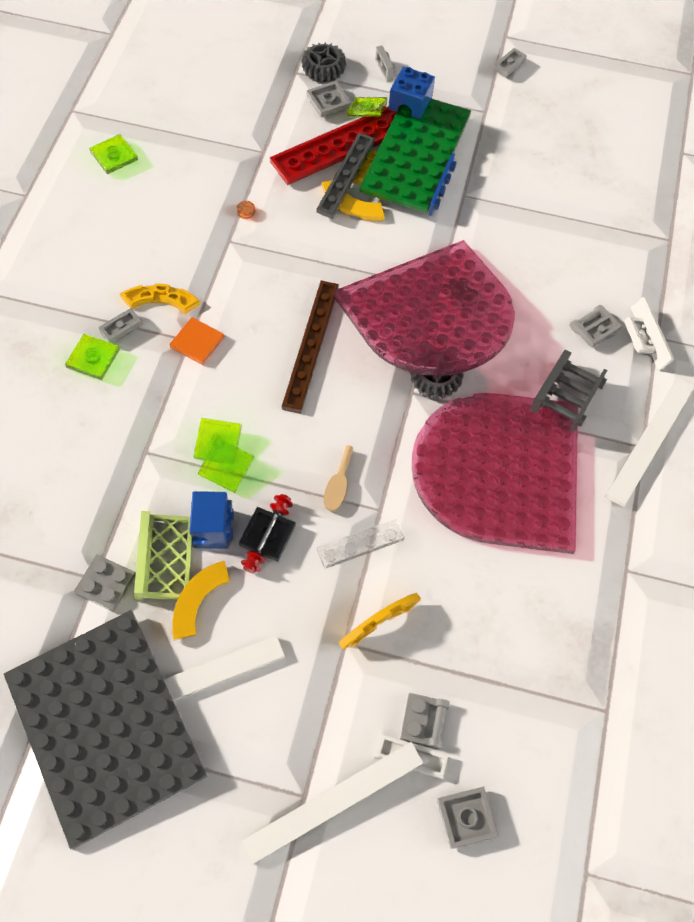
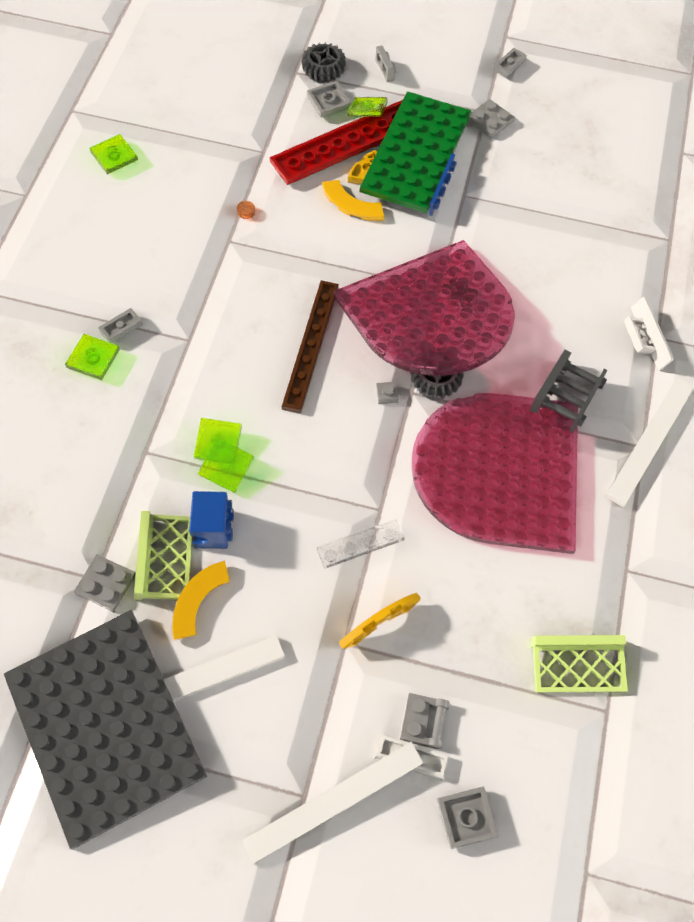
yellow tile [120,284,200,314] -> none
orange tile [169,317,224,365] -> none
black plate [239,494,296,574] -> none
dark grey tile [316,132,375,219] -> none
tan piece [324,445,353,512] -> none
blue piece [388,66,435,119] -> none
light grey plate [570,305,622,348] -> none
none -> light grey plate [376,382,399,404]
none -> light grey plate [468,99,515,139]
none -> yellowish green fence [530,635,628,692]

